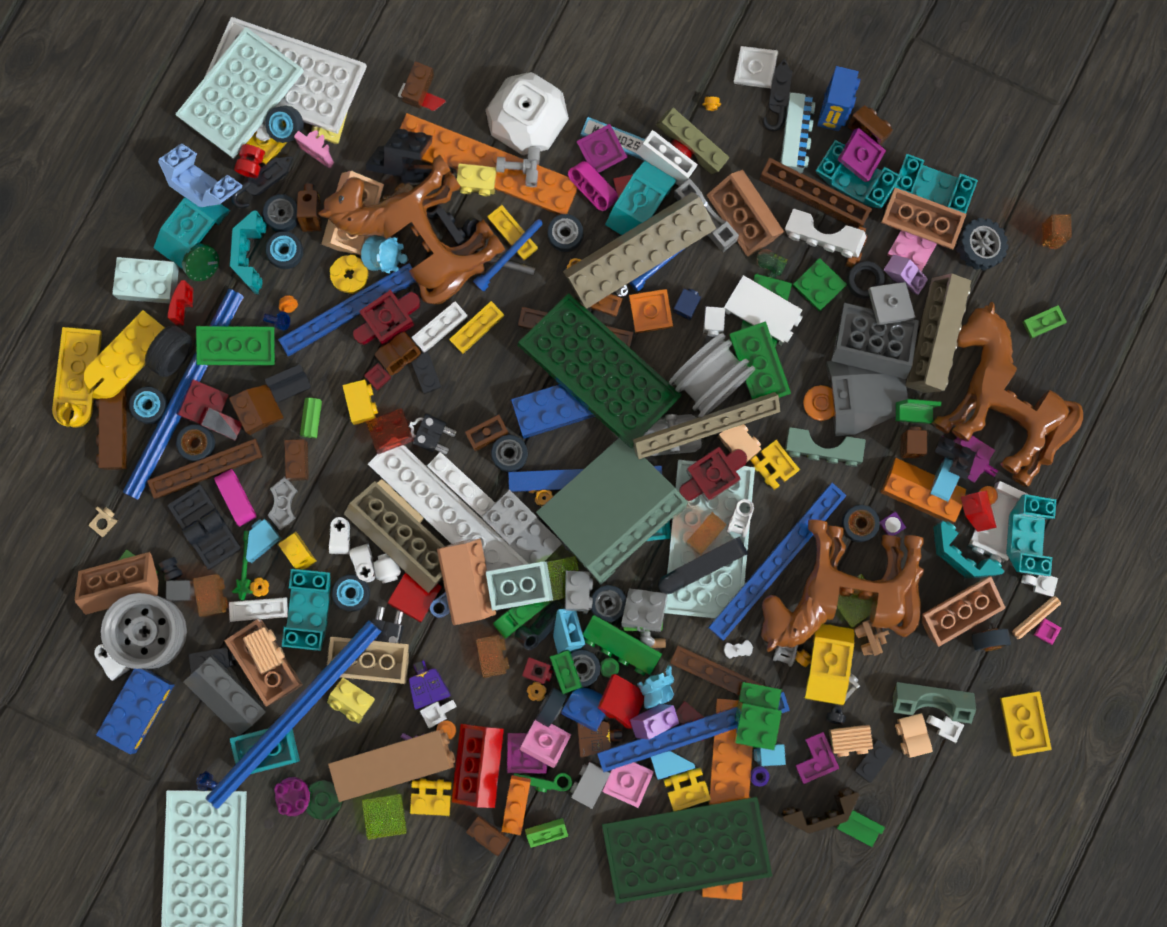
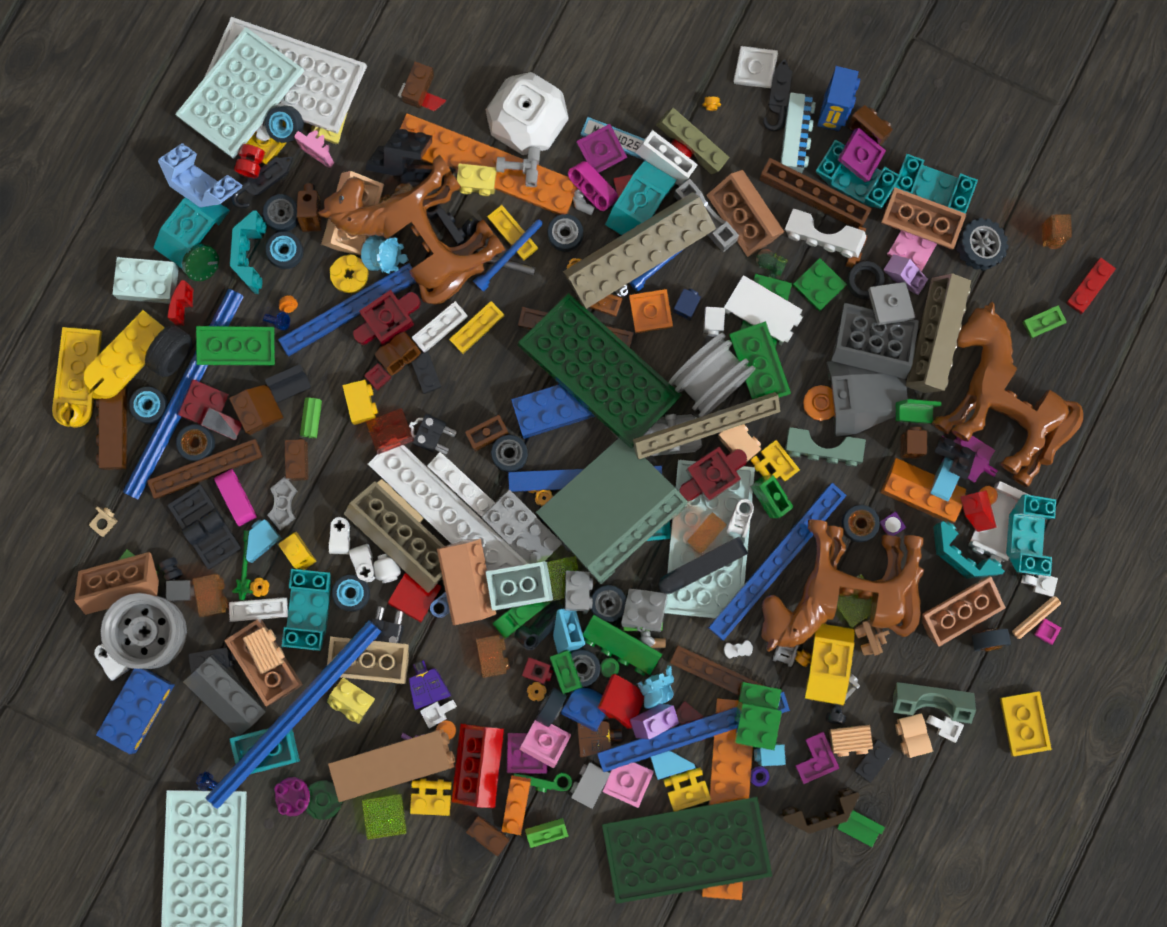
none -> light grey arm [573,190,595,215]
none -> green brick [750,475,793,518]
none -> red plate [1066,258,1116,314]

